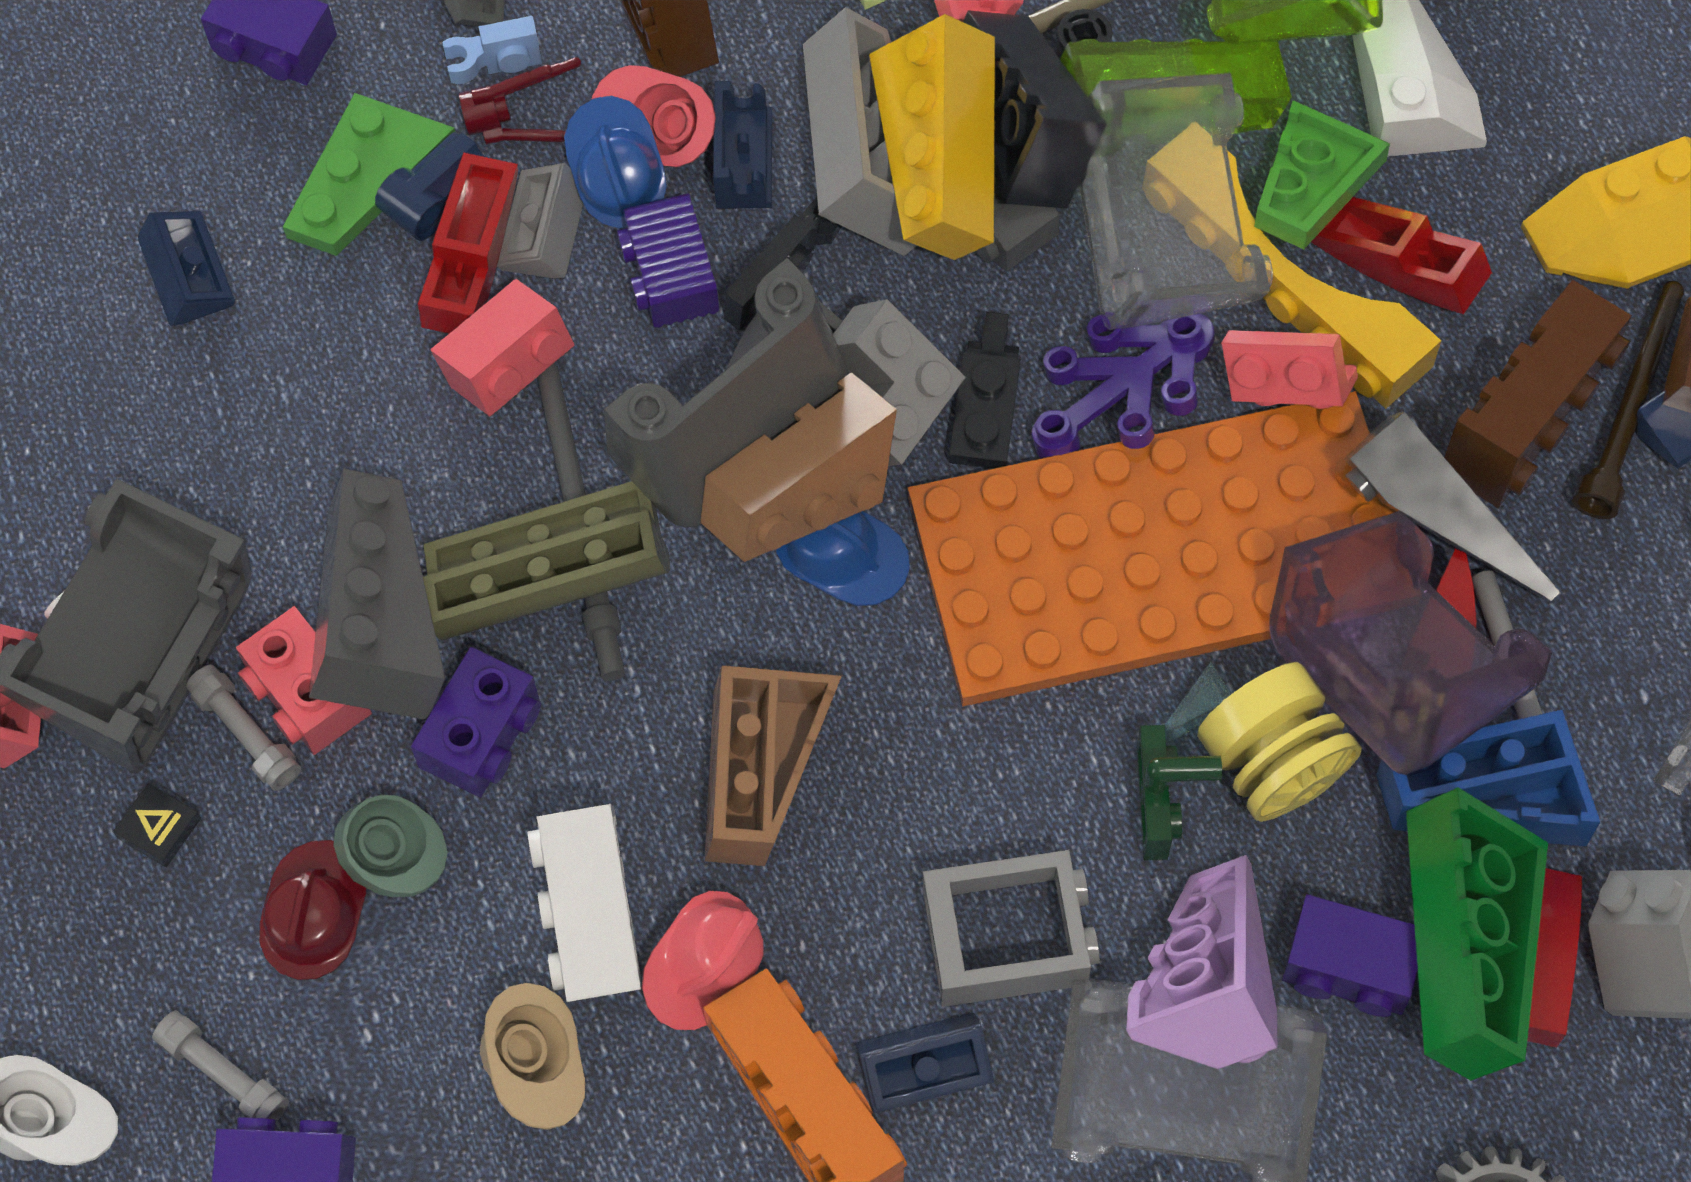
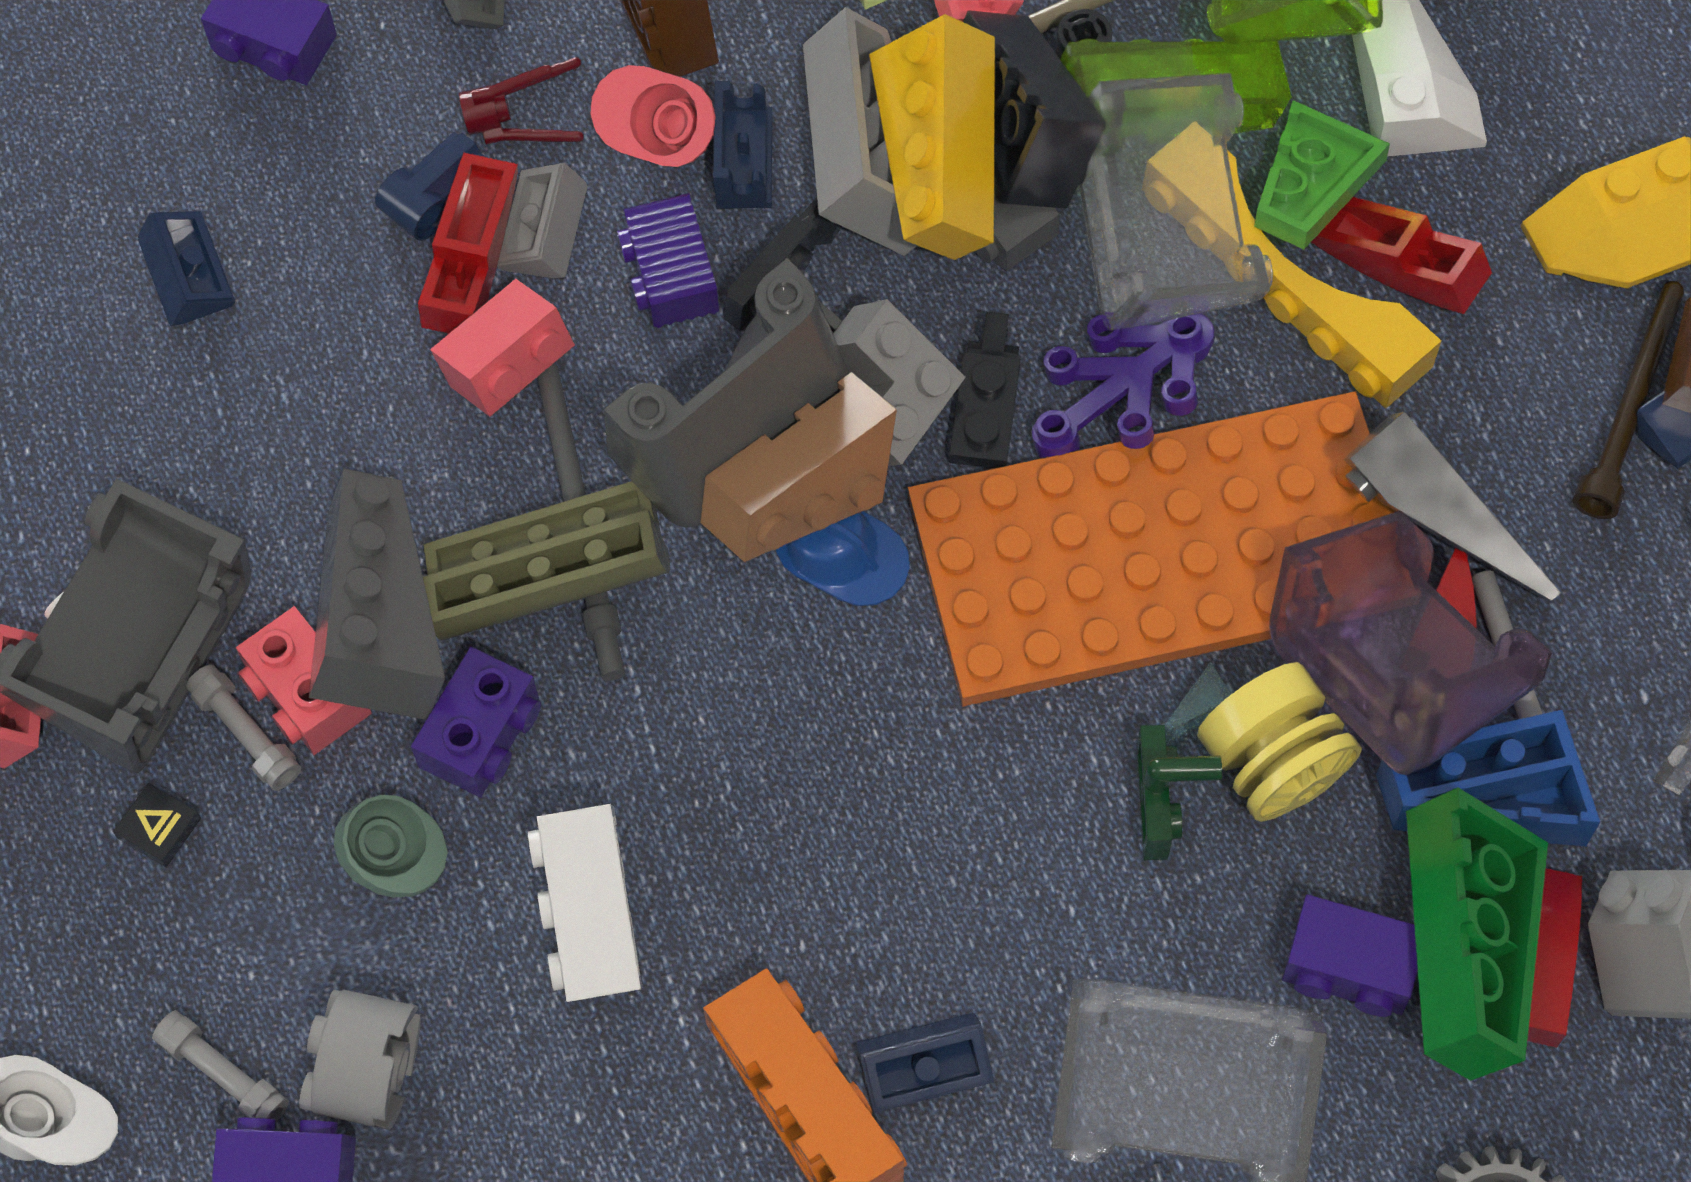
dark red piece [259,840,367,980] -> none
bright green wing [283,93,456,256] -> none
light blue plate [442,16,542,84] -> none
tan piece [480,983,585,1130] -> none
blue piece [564,96,667,229] -> none
coral piece [642,891,763,1030] -> none
medium nougat wedge [705,665,842,866] -> none
light grey window [923,850,1100,1007] -> none
lavender wedge [1126,855,1278,1069] -> none
coral bracket [1222,330,1358,409] -> none
reddish brown wedge [1444,280,1632,508] -> none
none -> light grey brick [299,989,421,1130]

